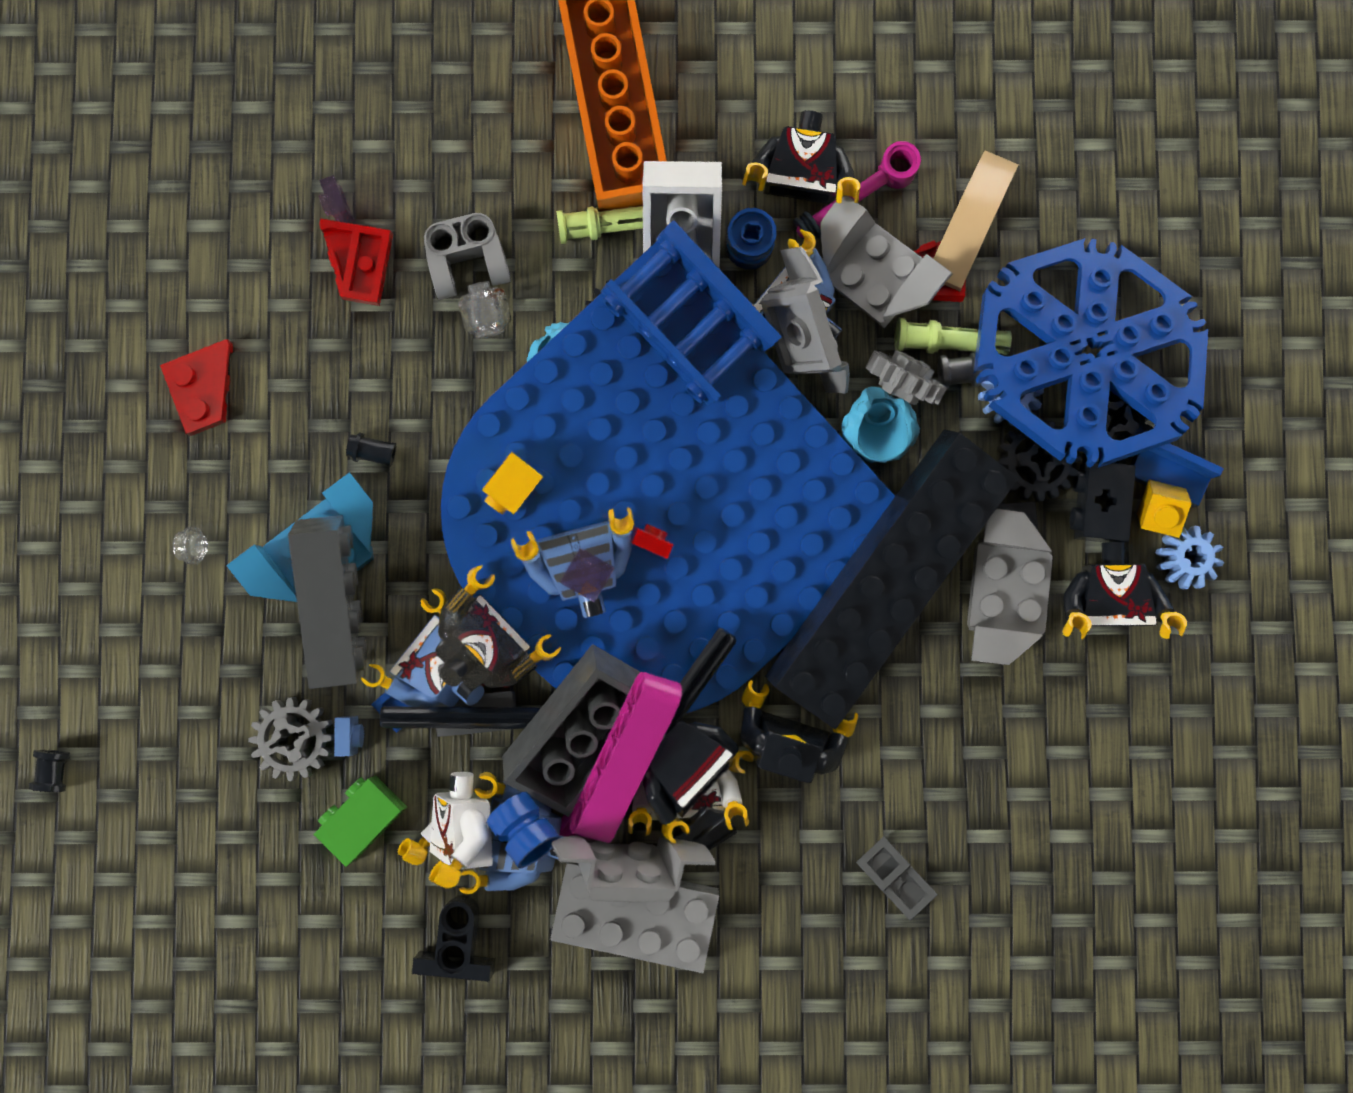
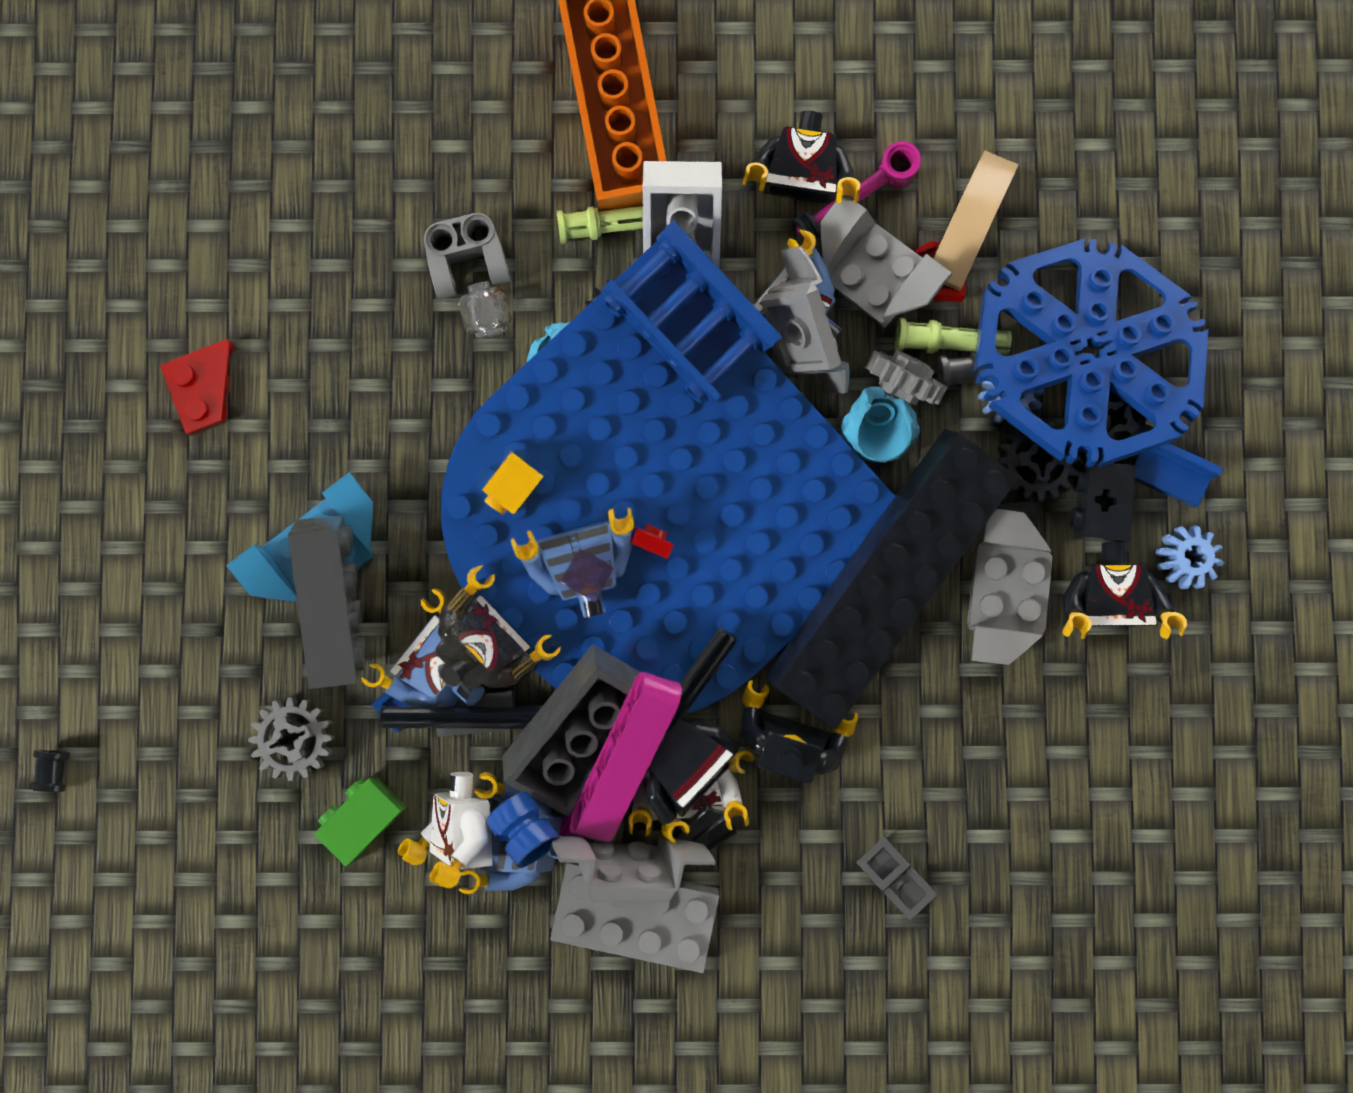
clear plate [173,527,208,565] -> none
clear purple plate [318,175,354,223] -> none
red wing [319,218,393,306] -> none
medium blue plate [334,716,364,756] -> none
black pin [346,432,397,467] -> none
black tile [412,895,496,982] -> none
blue wheel [726,208,777,269] -> none
yellow brick [1137,480,1192,538] -> none

